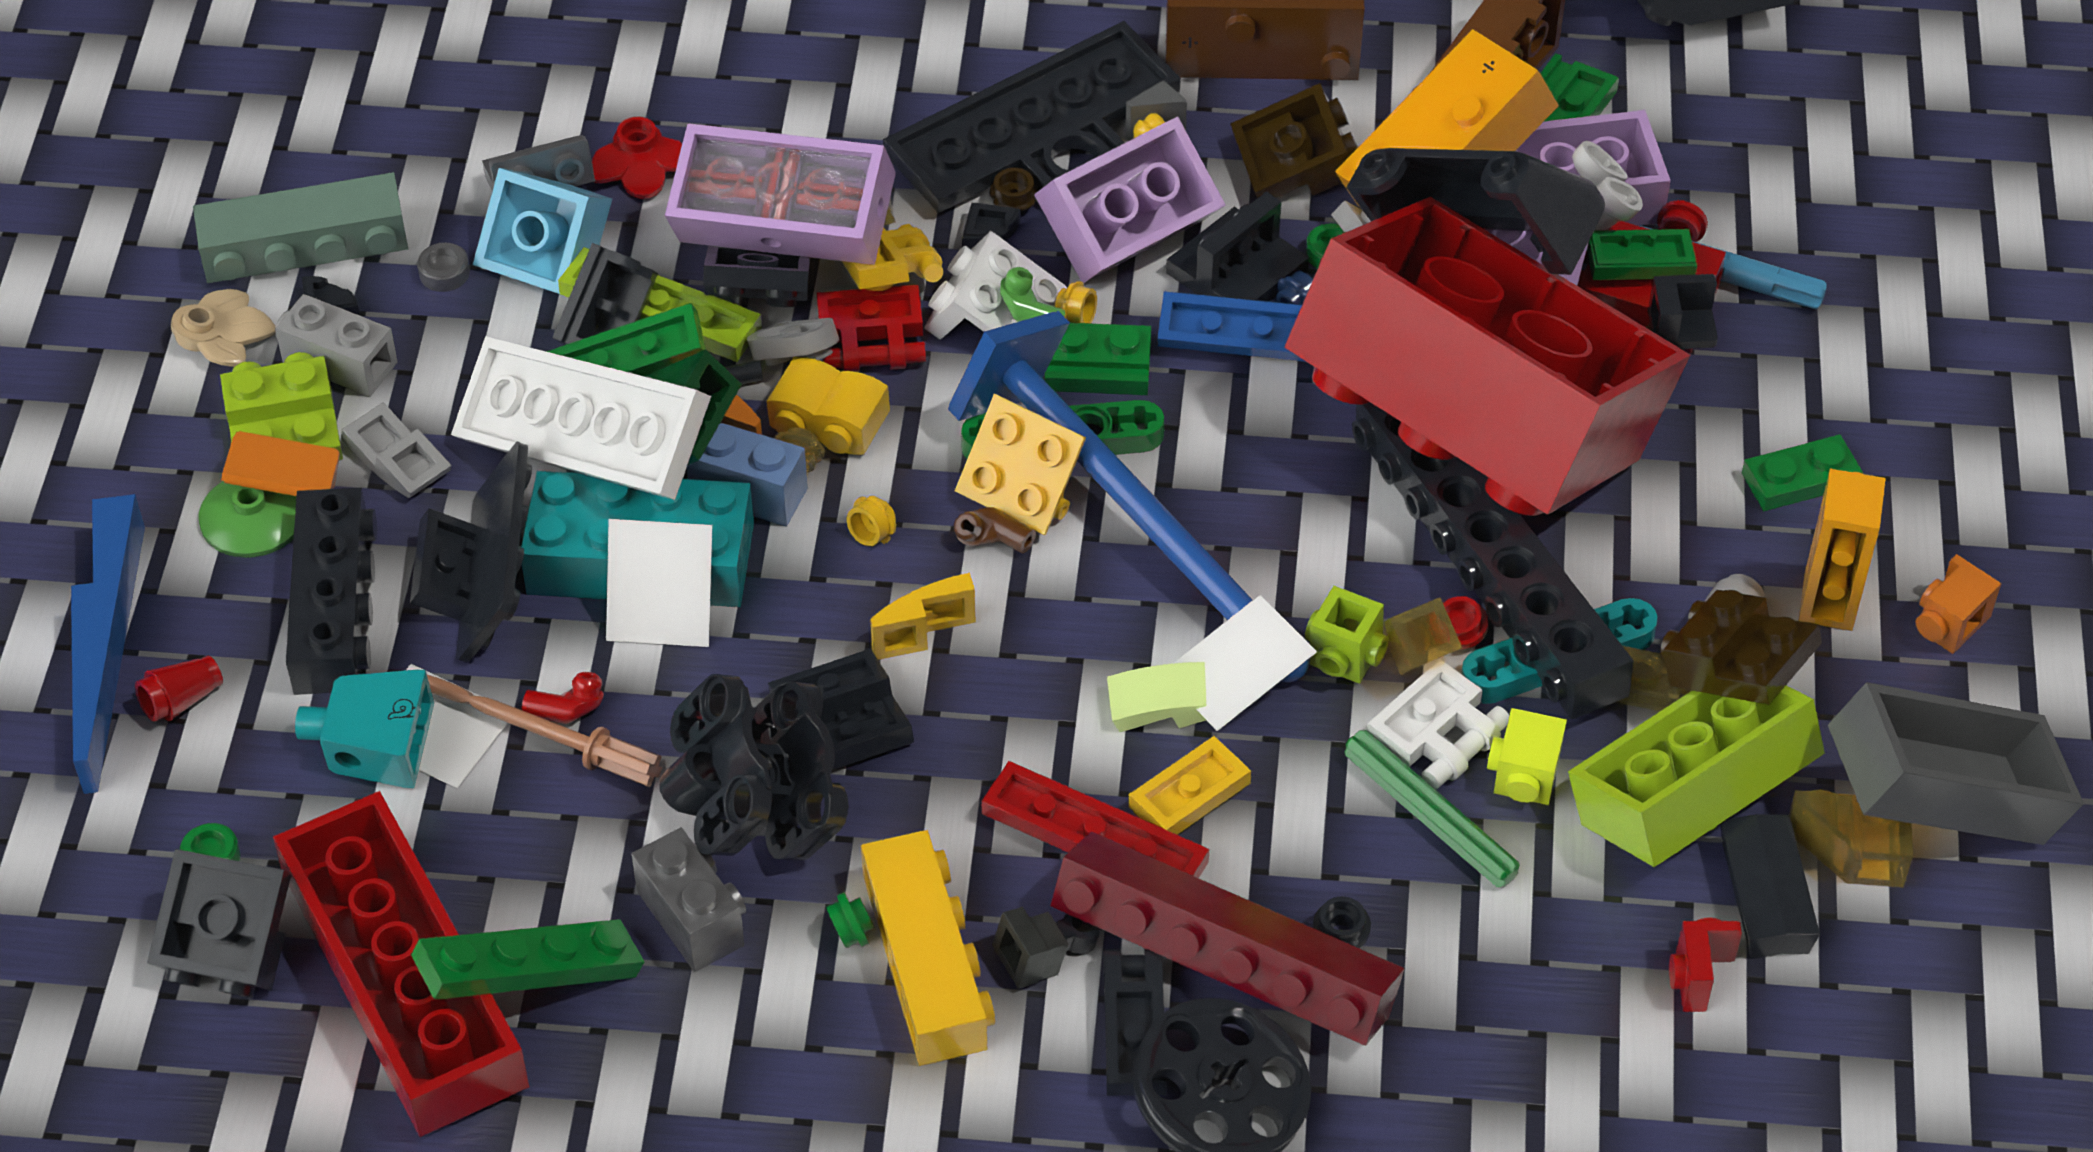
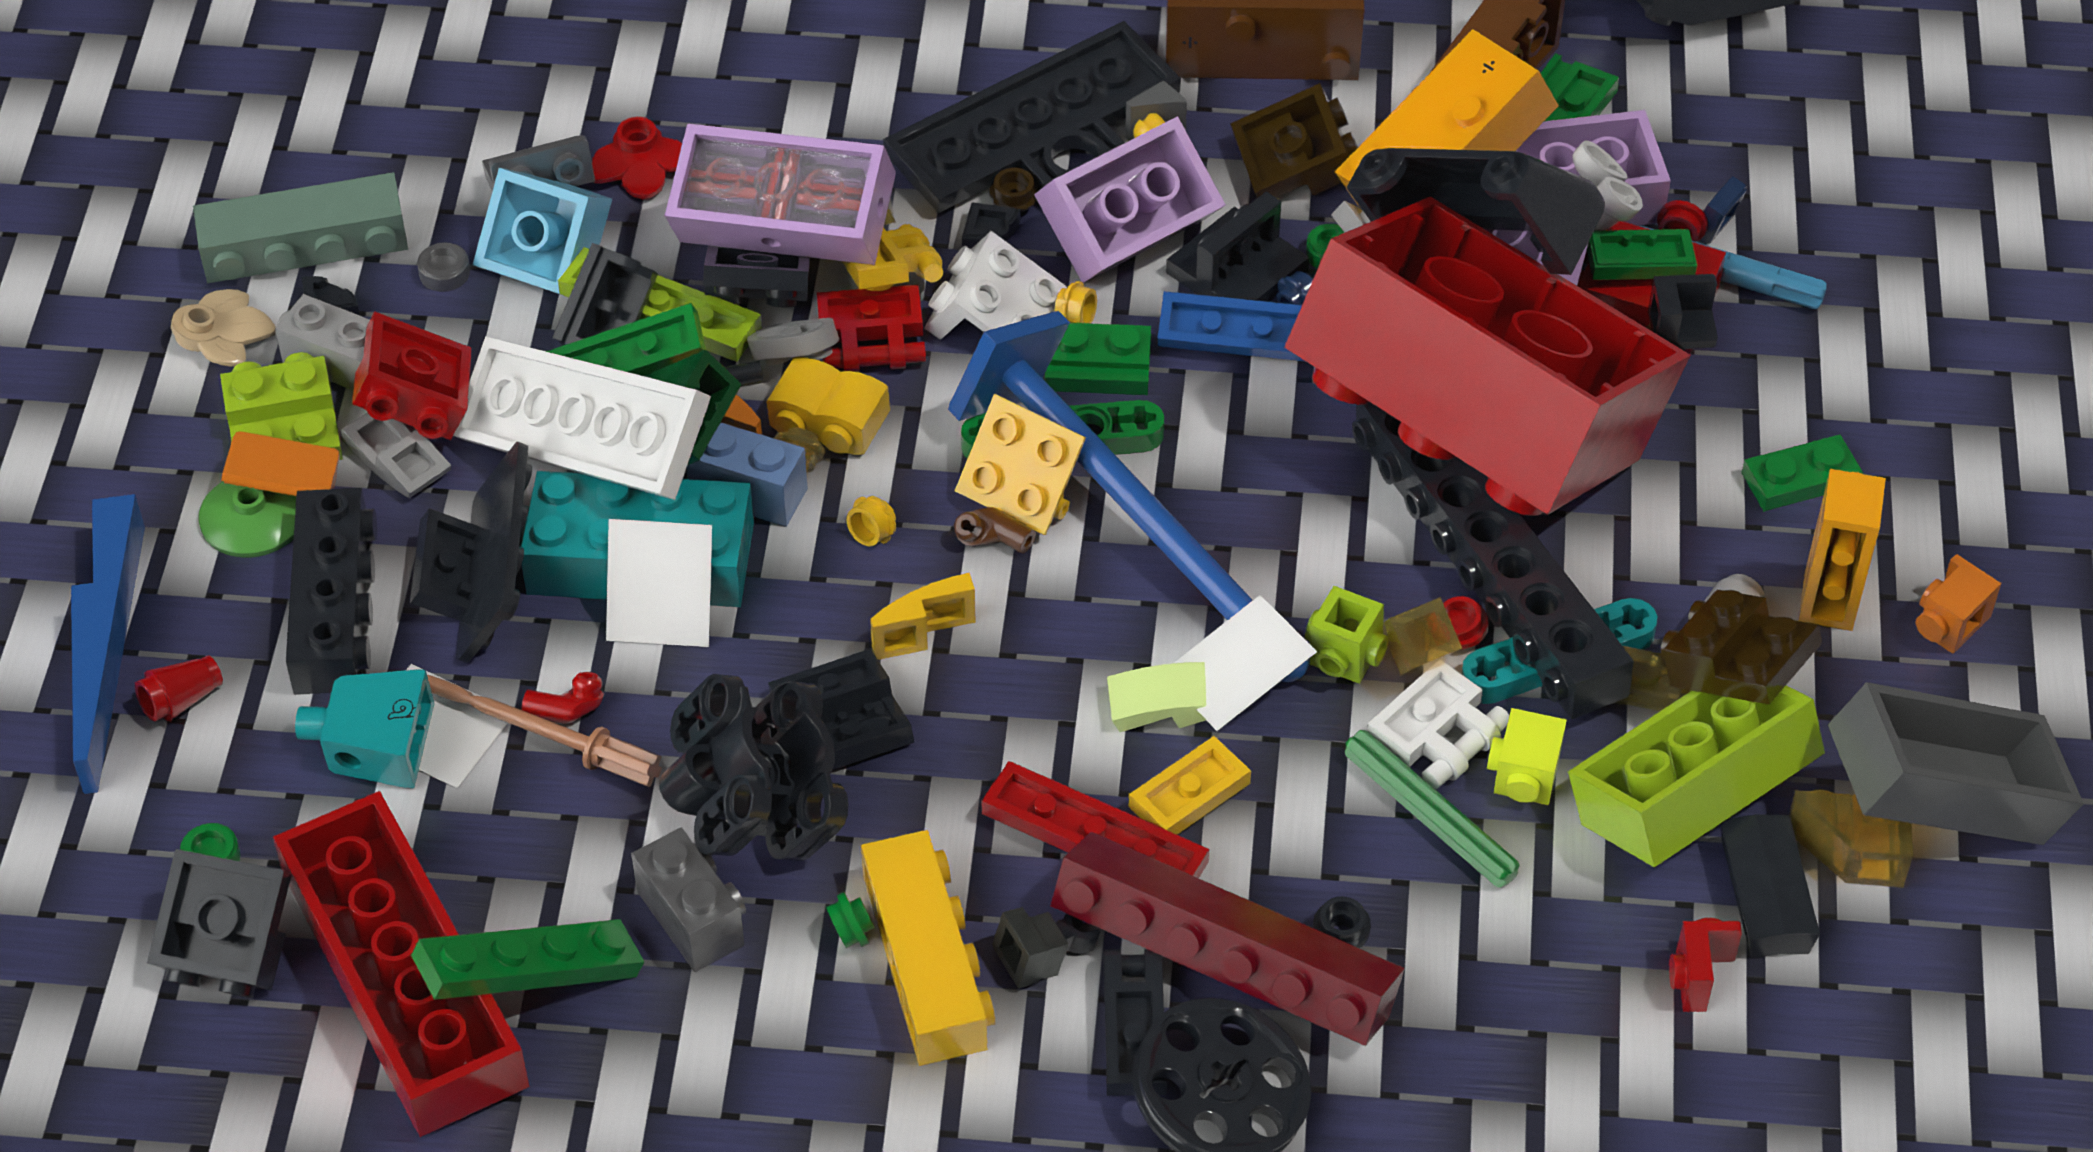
bright green arm [1000,267,1065,322] -> none
none -> red plate [352,311,472,440]
none -> dark blue tile [1700,176,1747,245]

